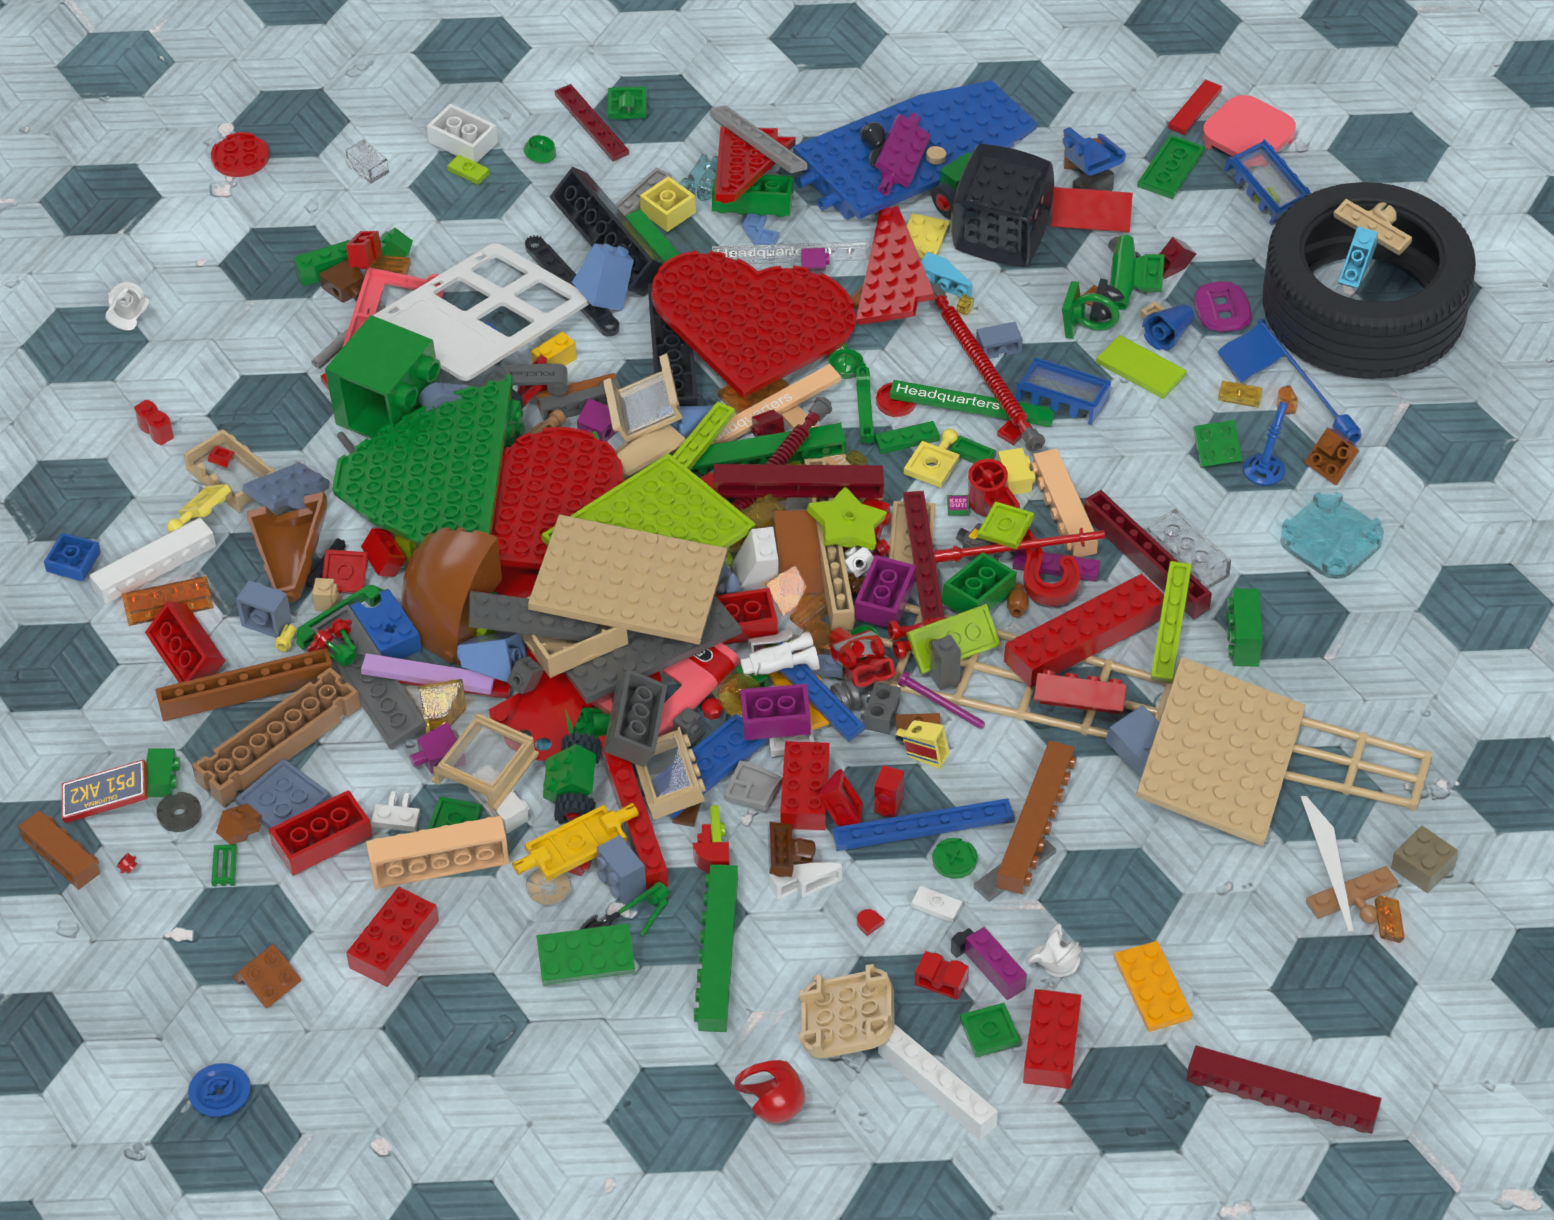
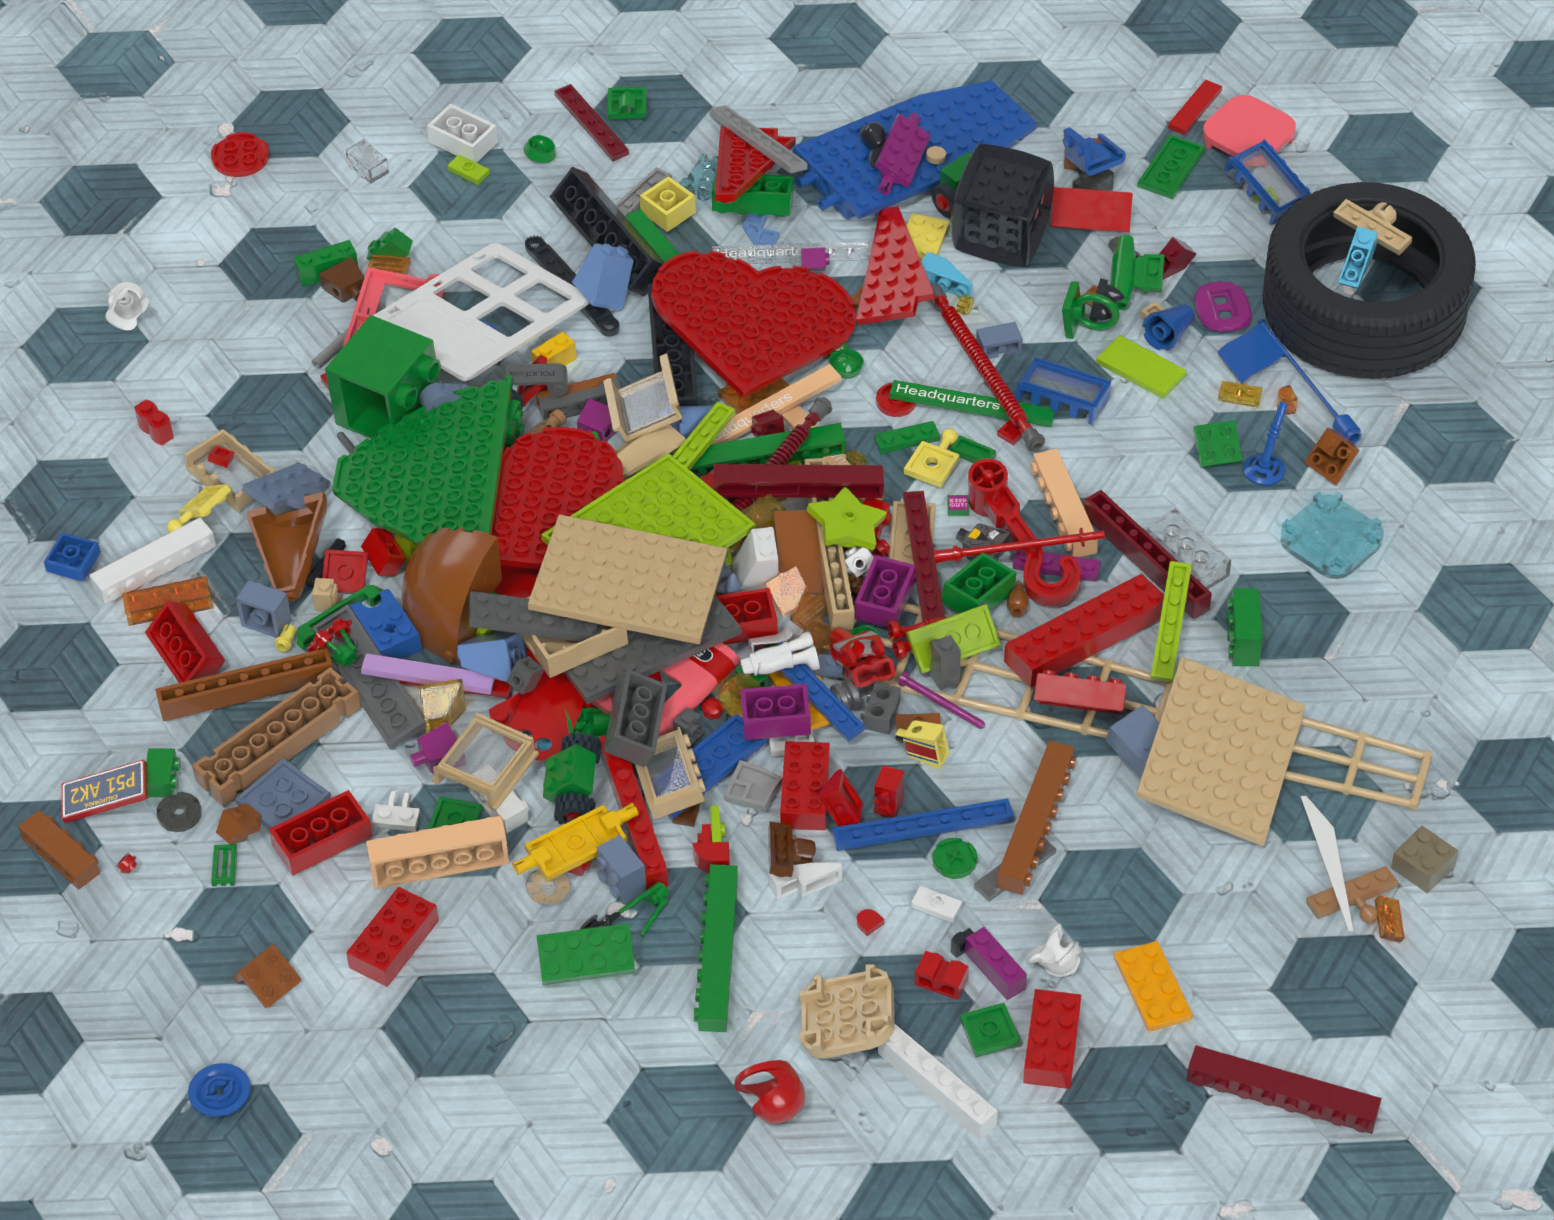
red brick [346,231,382,270] -> none
green piece [856,362,874,443] -> none
lime tile [977,502,1035,549] -> none
light yellow brick [998,448,1035,495] -> none

